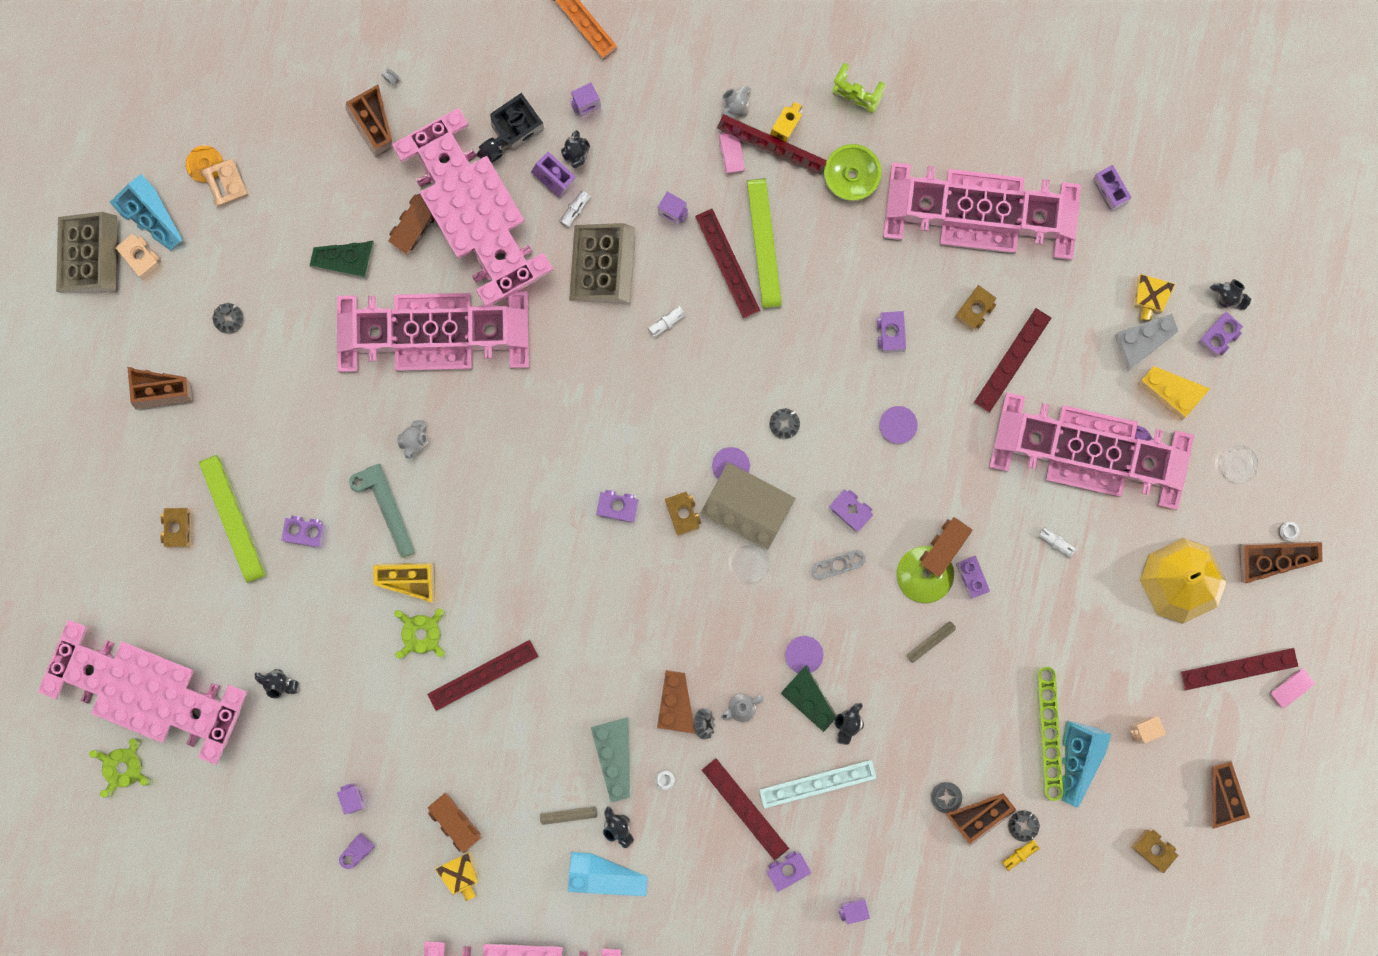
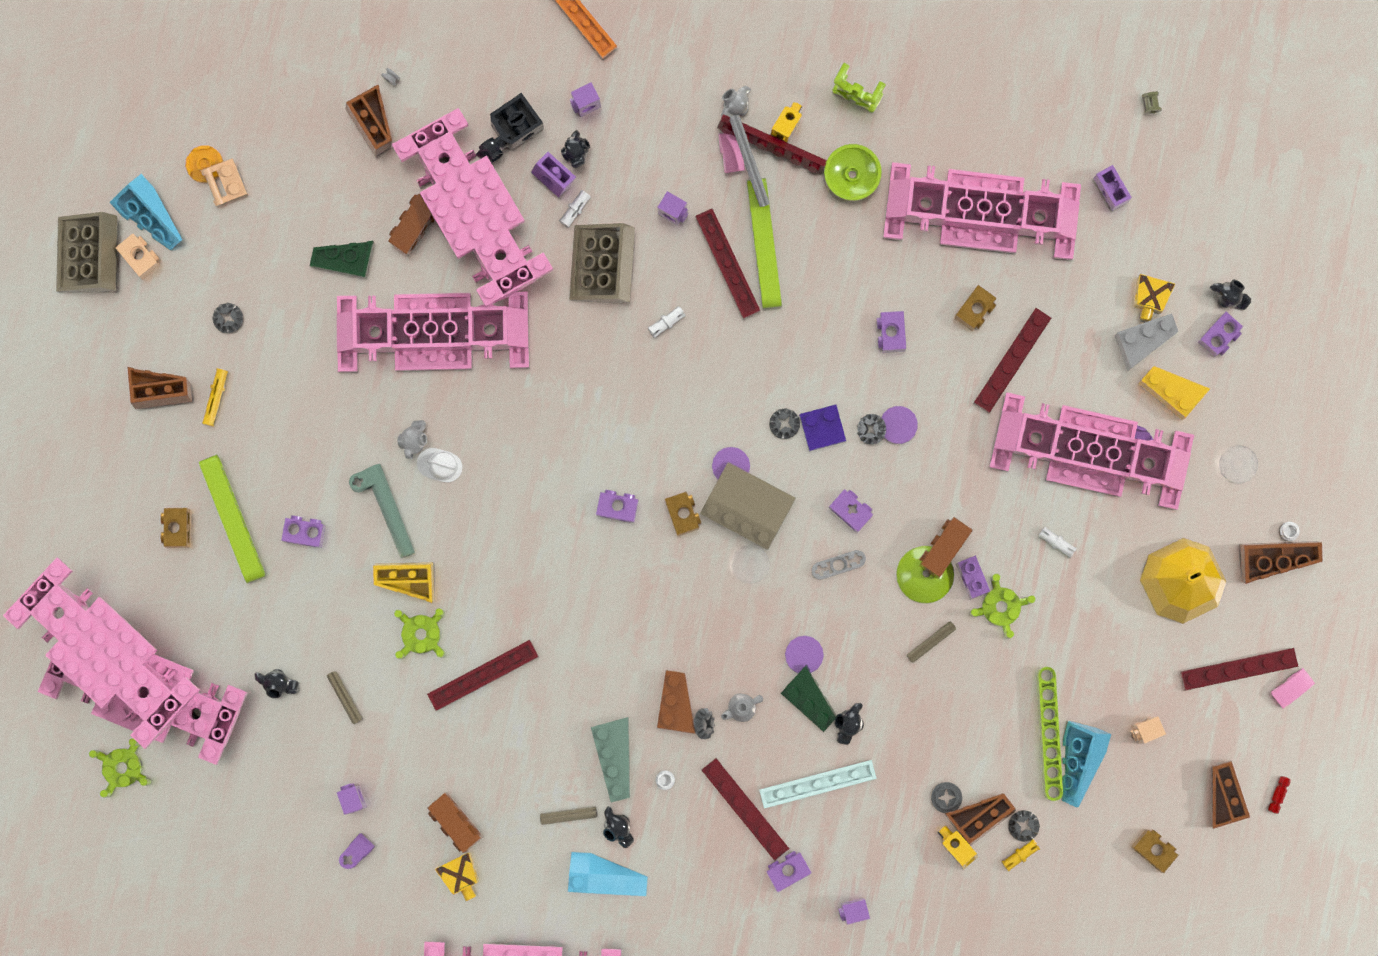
none -> bright pink piece [3,557,200,749]
none -> yellow pin [202,368,229,427]
none -> dark tan axle [327,671,362,724]
none -> white piece [417,448,462,482]
none -> light grey axle [730,115,769,207]
none -> dark purple plate [799,404,846,452]
none -> dark grey gear [856,414,886,444]
none -> yellow torso [938,826,978,870]
none -> lime plate [969,574,1035,639]
none -> olive bush [1142,91,1162,114]
none -> red axle [1268,776,1291,814]

